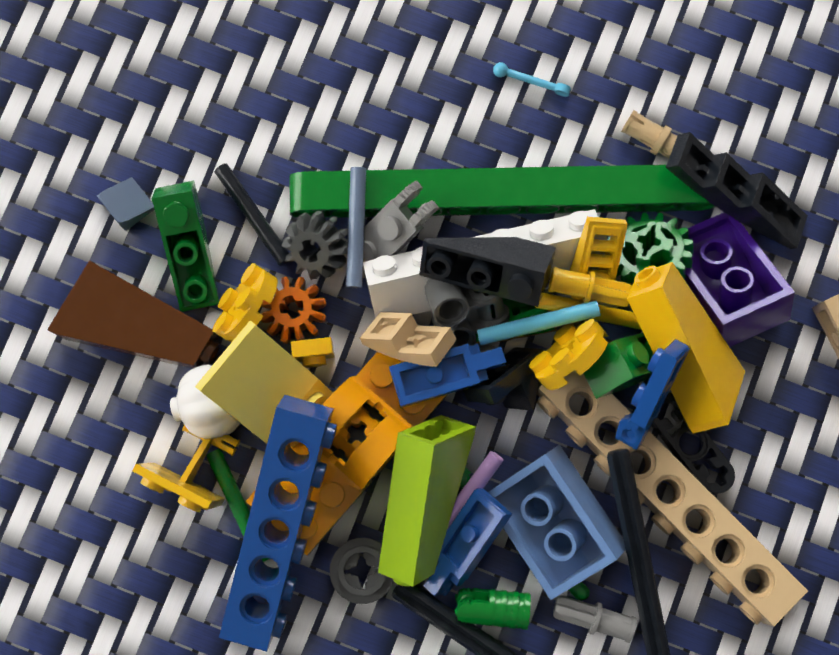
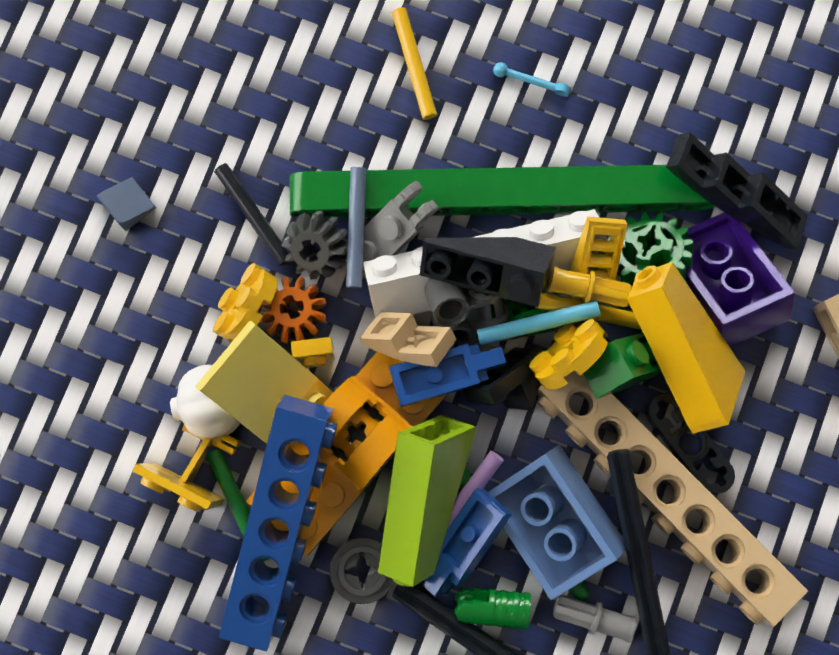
reddish brown slope [47,260,220,369] -> none
green slope [152,180,219,312] -> none
blue hinge [615,339,690,450] -> none
tan pin [621,110,677,158] -> none
none -> yellow bar [392,7,437,120]

